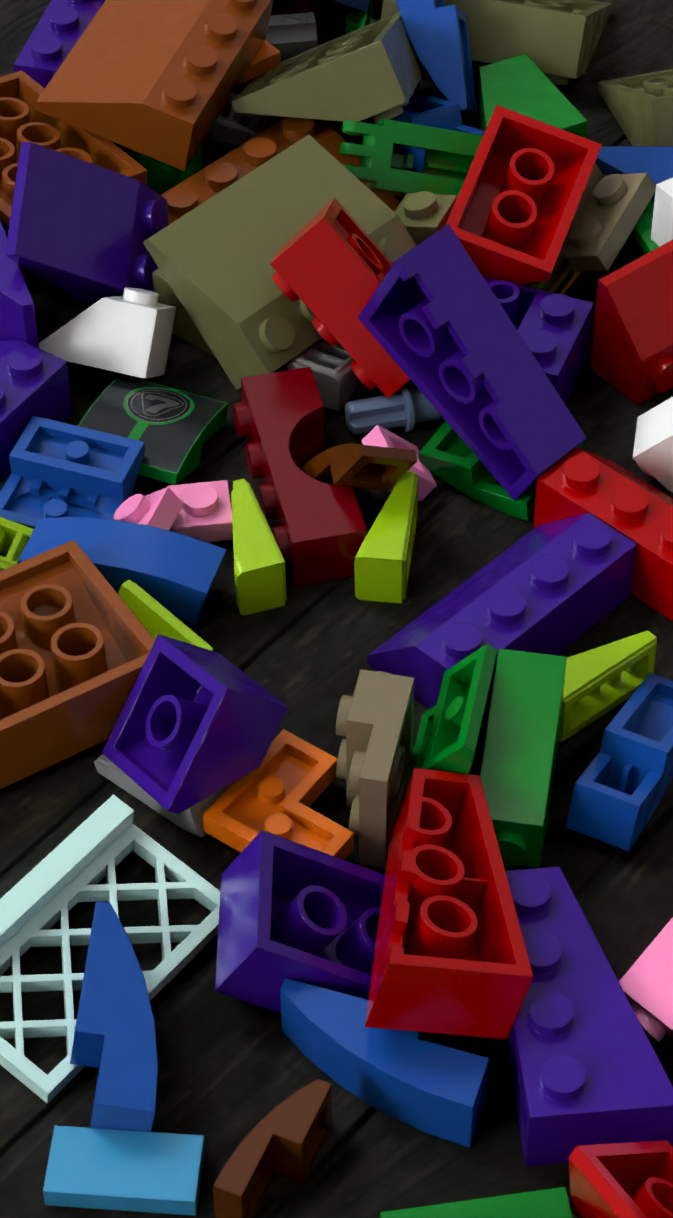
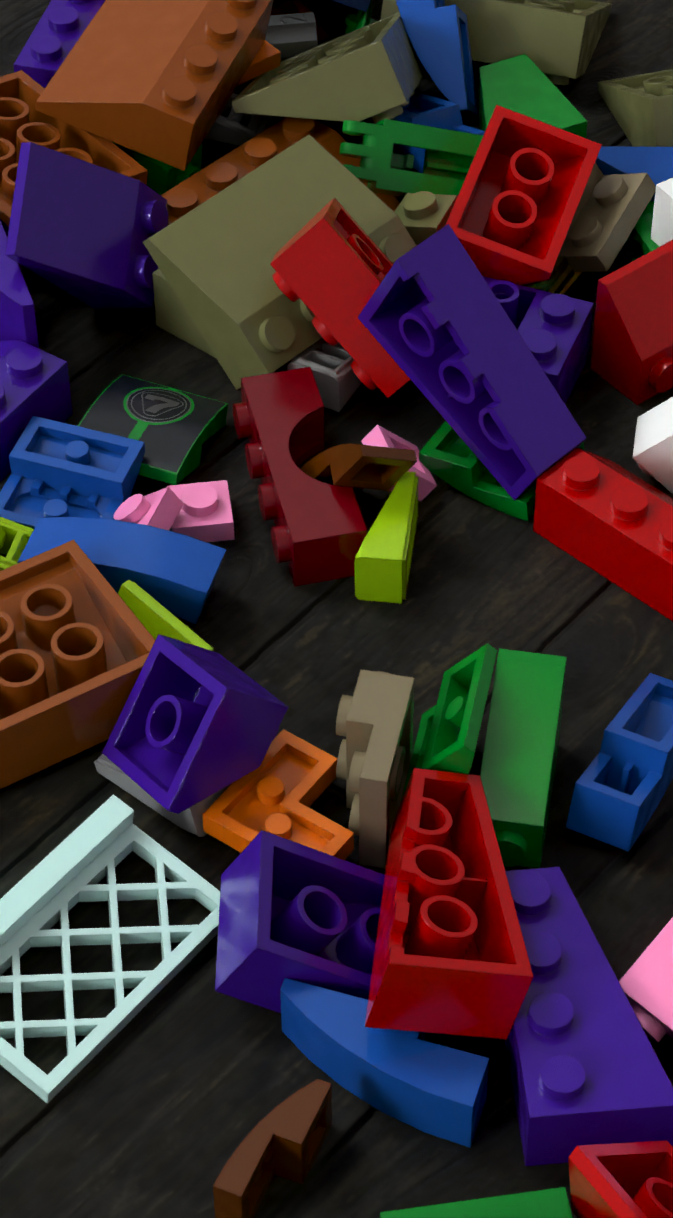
white slope [39,287,176,379] -> none
dark azure tile [43,1125,205,1216] -> none
blue slope [70,901,158,1132] -> none
lime slope [231,478,287,616] -> none
sand blue axle [345,385,445,435] -> none
dark purple slope [367,512,637,714] -> none
lime slope [559,630,657,743] -> none

